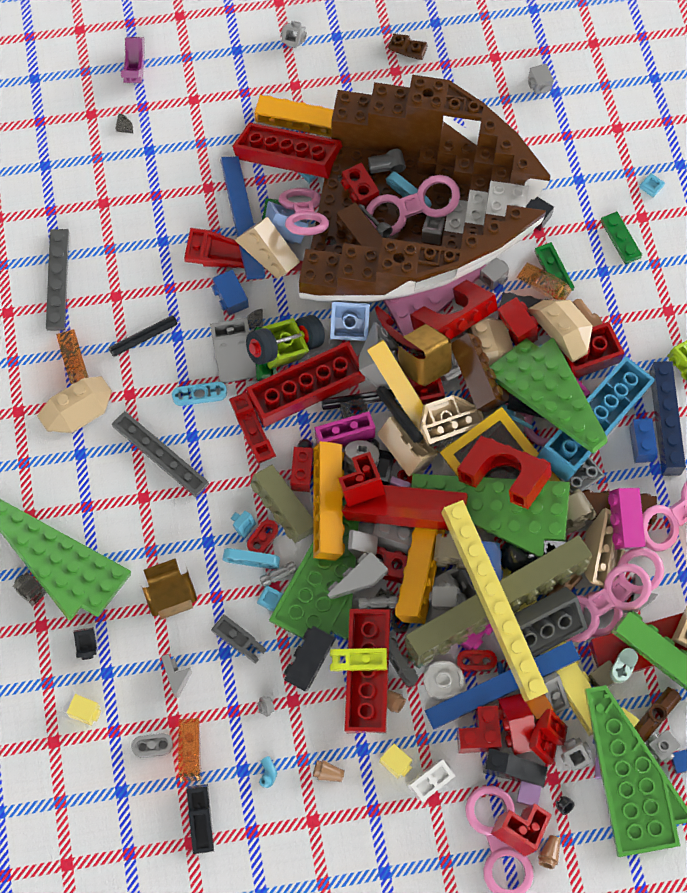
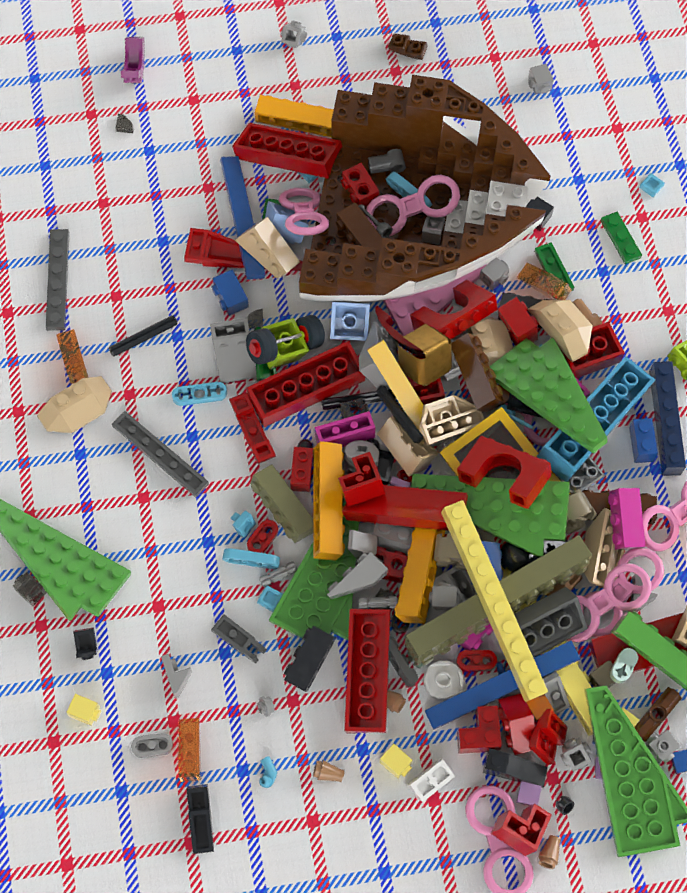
pearl gold piece [140,558,197,620] -> none
neon yellow plate [330,648,387,672] -> none

